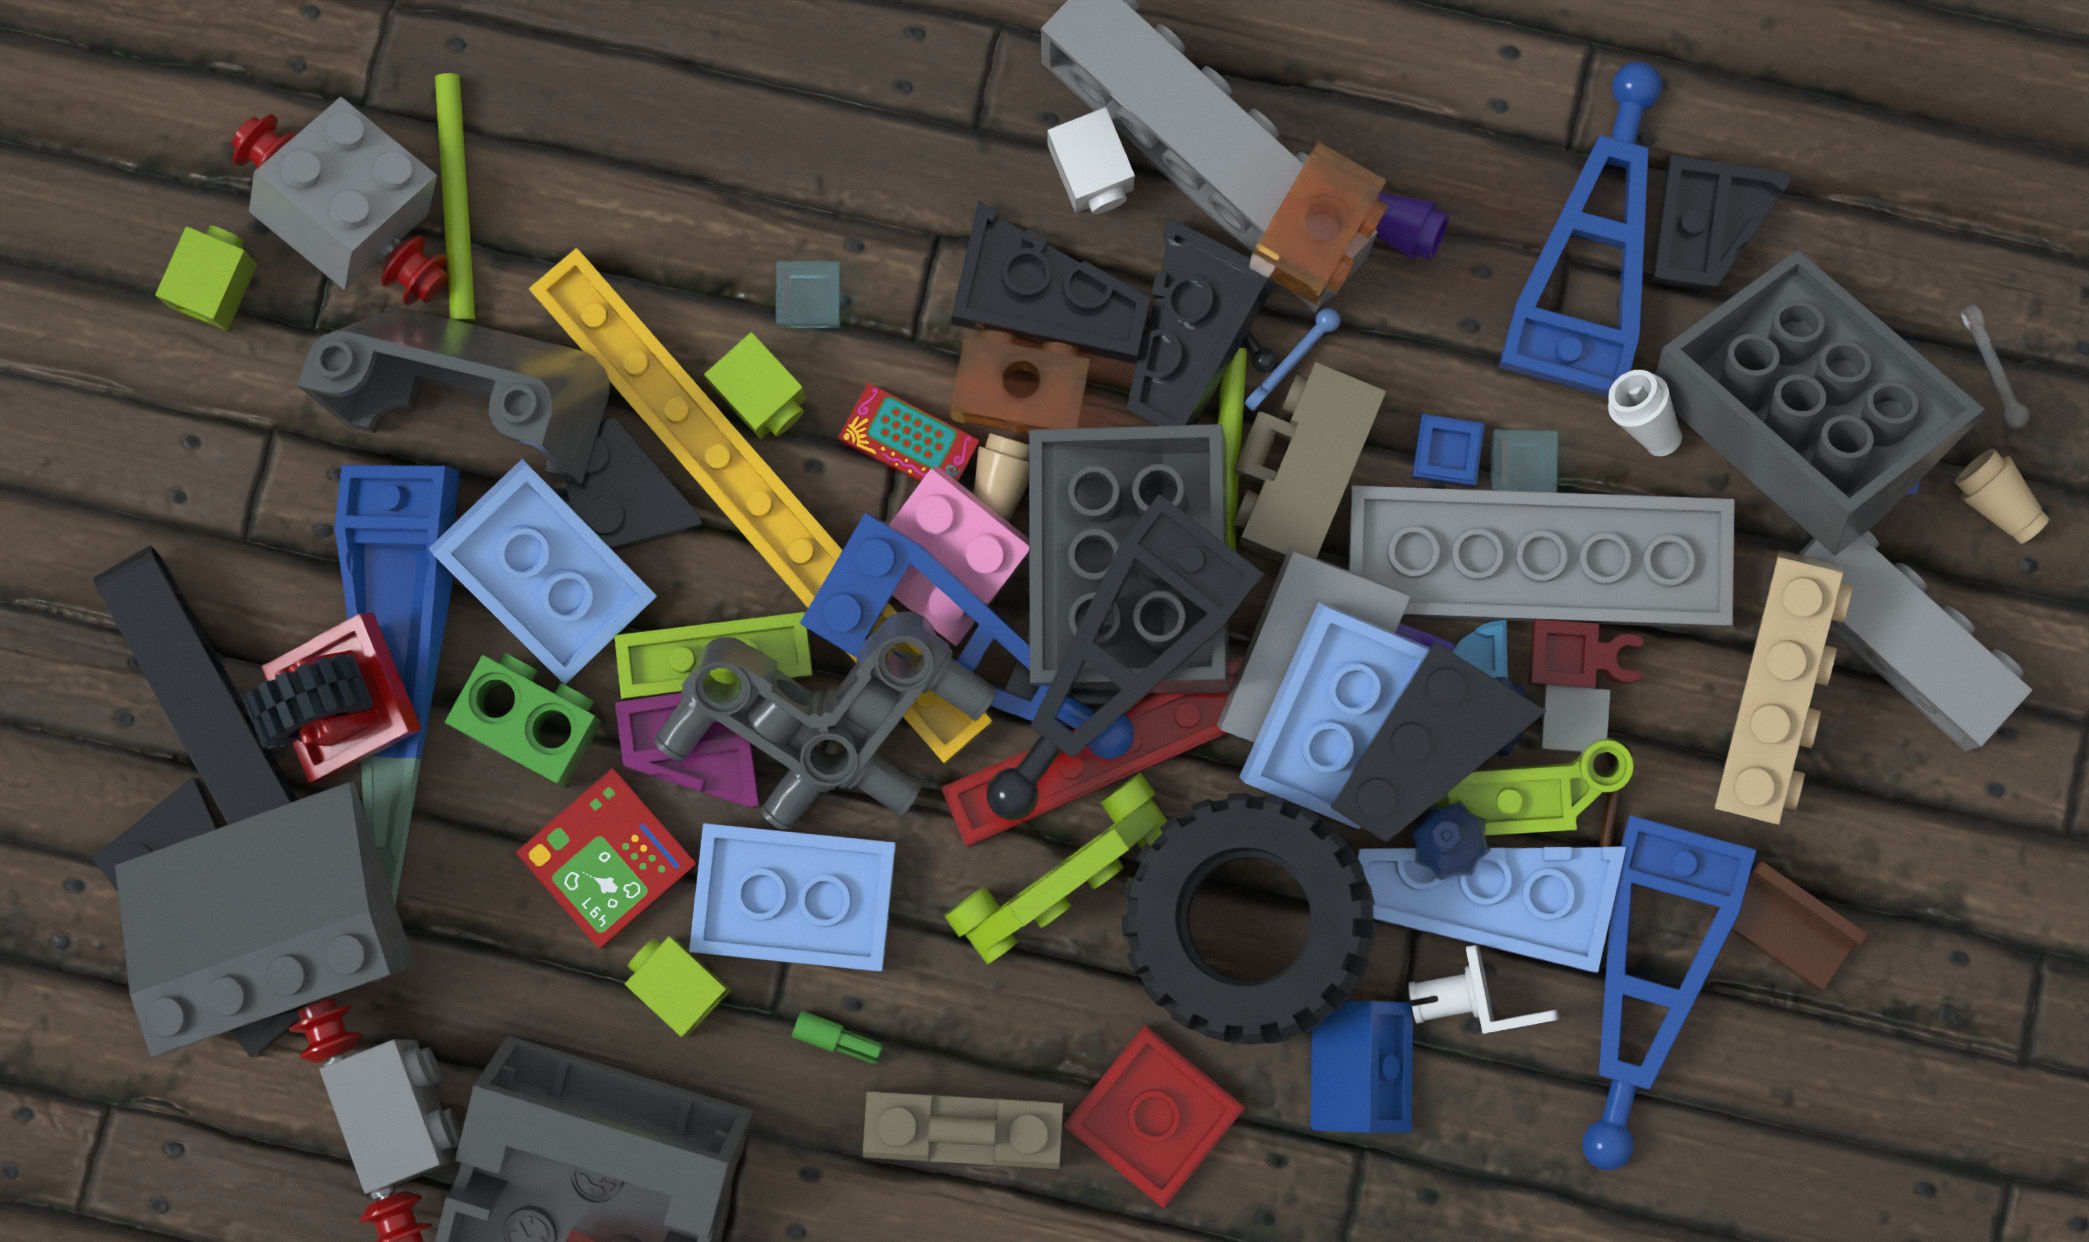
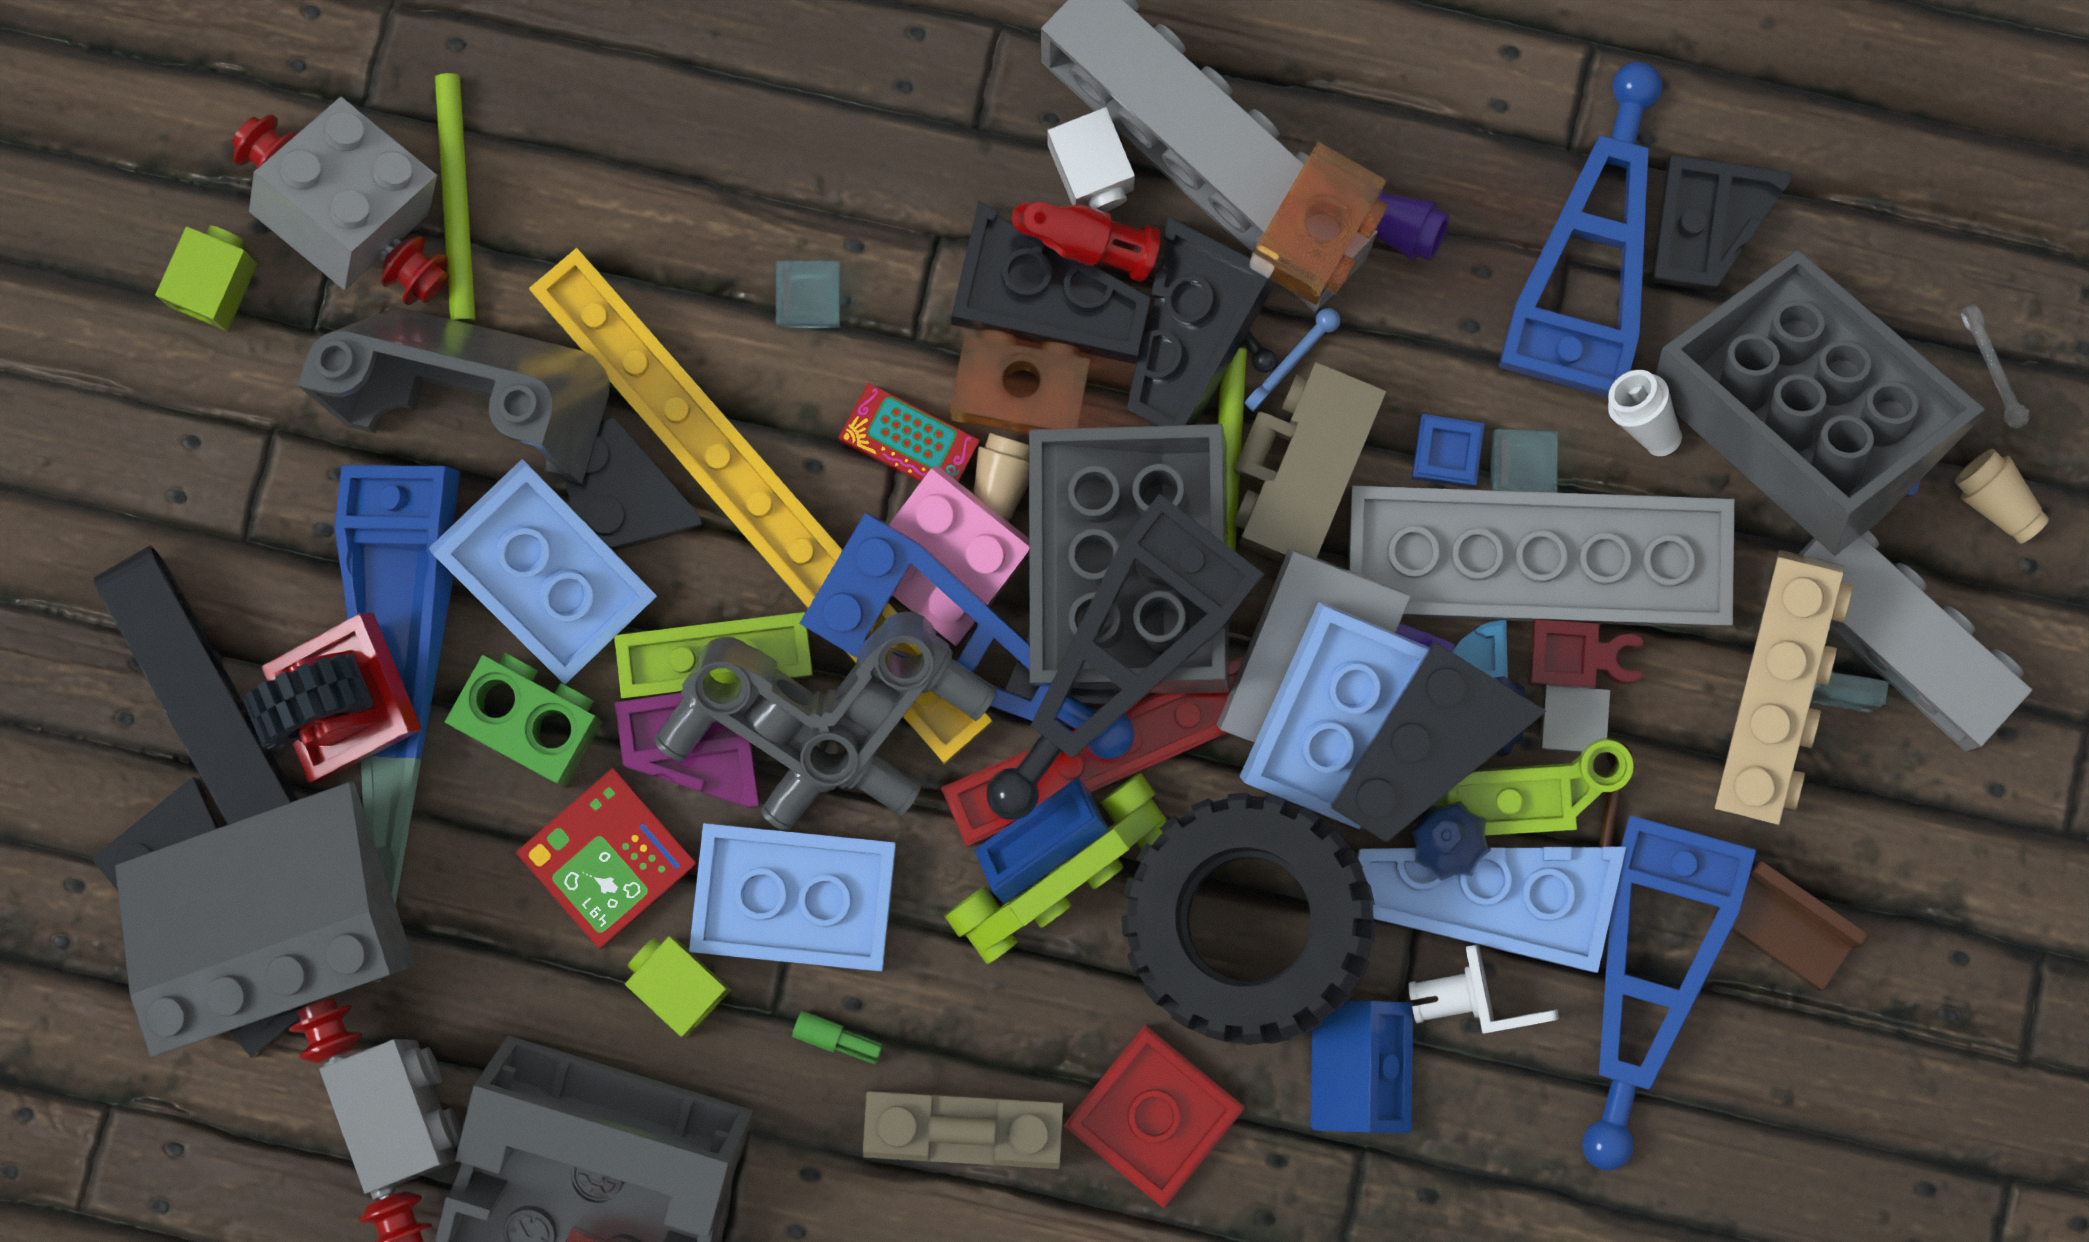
lime brick [704,332,807,440] -> none
none -> blue tile [974,777,1109,904]
none -> red piece [1011,202,1160,282]
none -> clear light blue tile [1811,672,1889,712]

